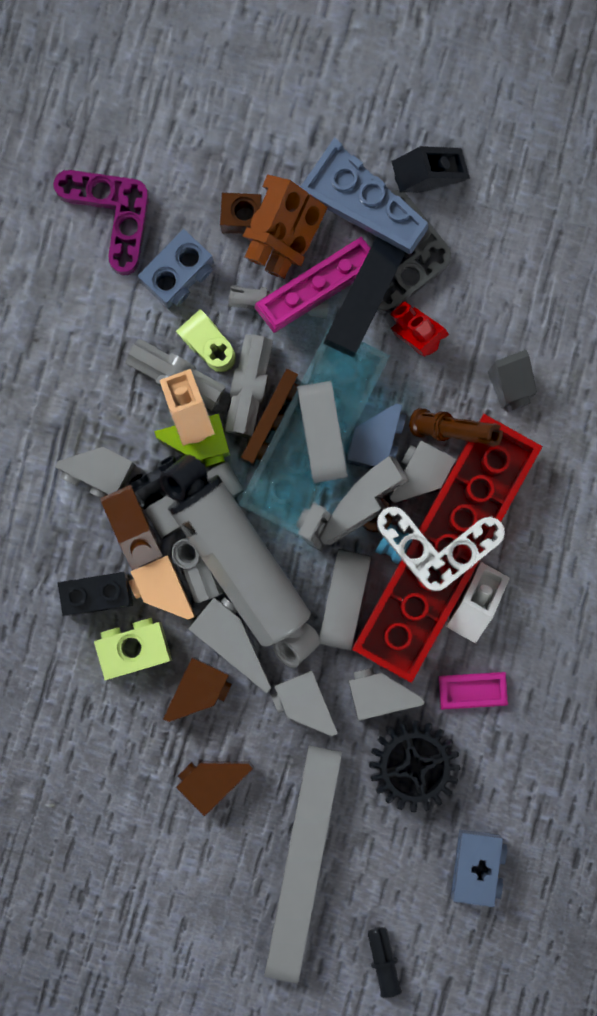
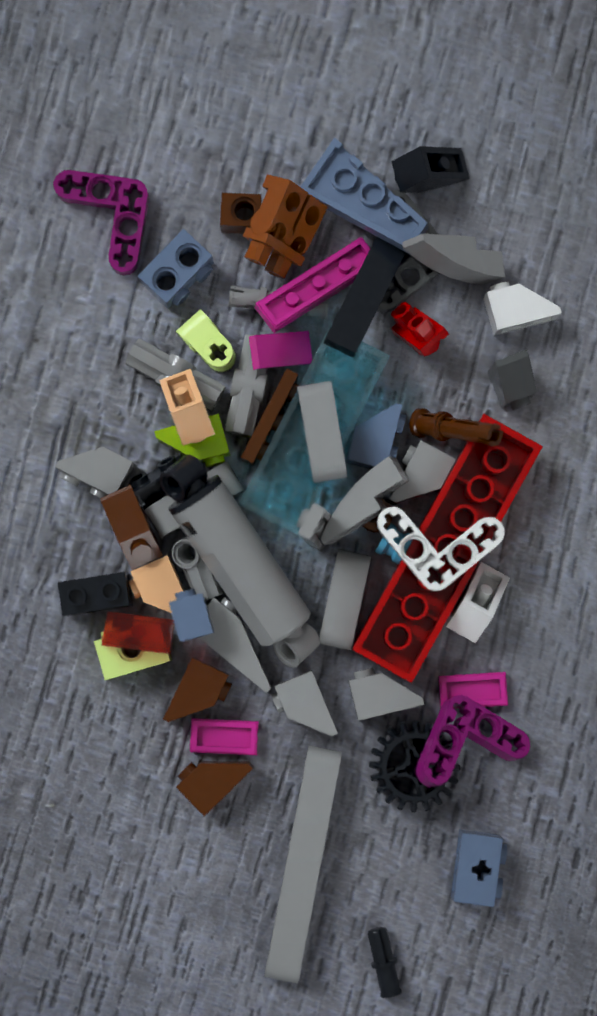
none -> clear red slope [102,612,175,654]
none -> sand blue brick [169,589,214,642]
none -> dark pink tile [190,718,259,755]
none -> dark pink tile [249,331,313,370]
none -> light grey slope [402,233,505,285]
none -> magenta beam [416,695,530,787]
none -> white slope [483,282,562,336]

